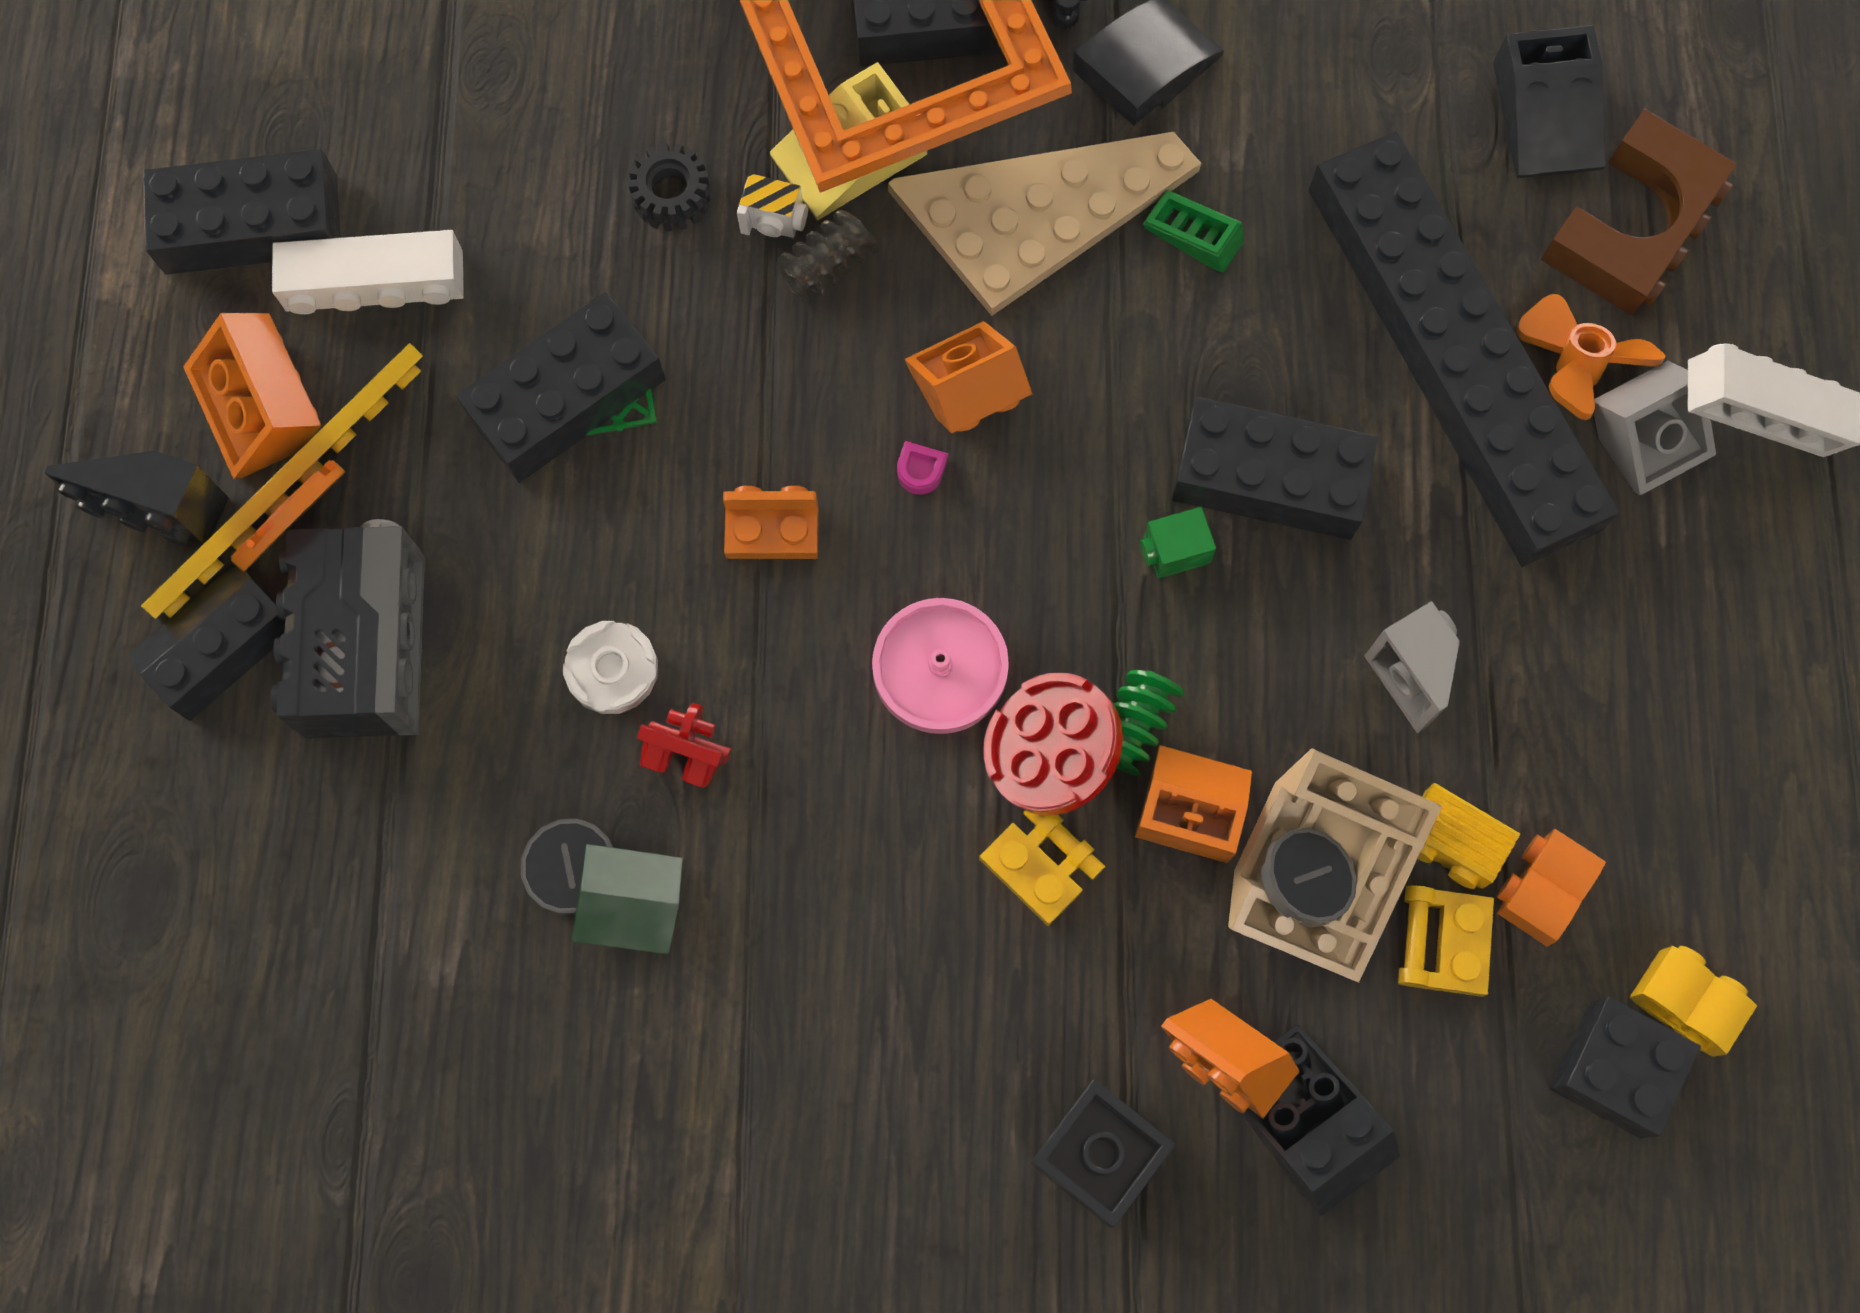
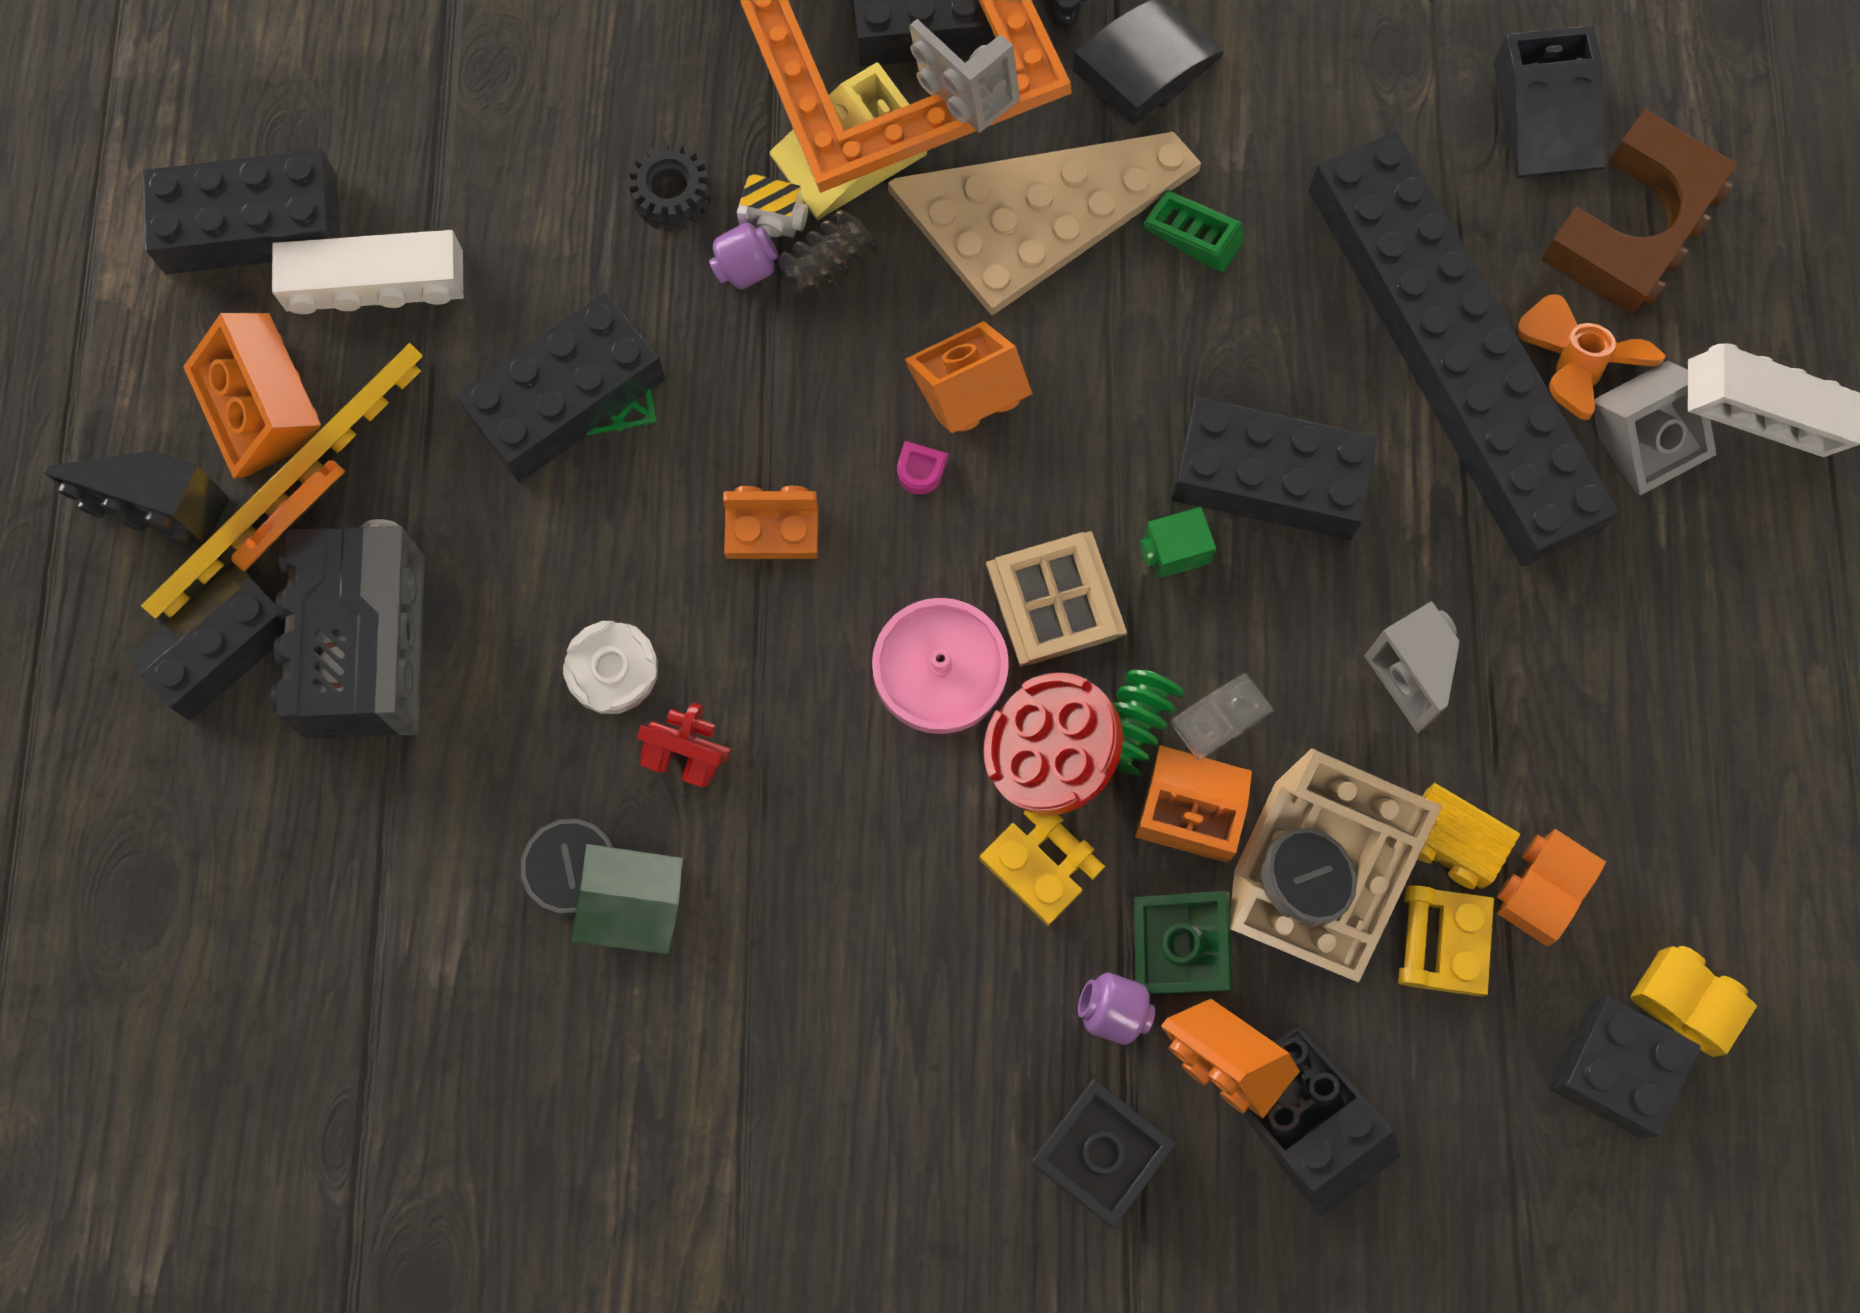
none -> medium lavender head [709,222,779,290]
none -> light grey bracket [909,19,1020,133]
none -> tan piece [986,531,1127,667]
none -> medium lavender head [1078,972,1155,1045]
none -> dark green slope [1134,891,1233,996]
none -> clear slope [1170,672,1274,761]

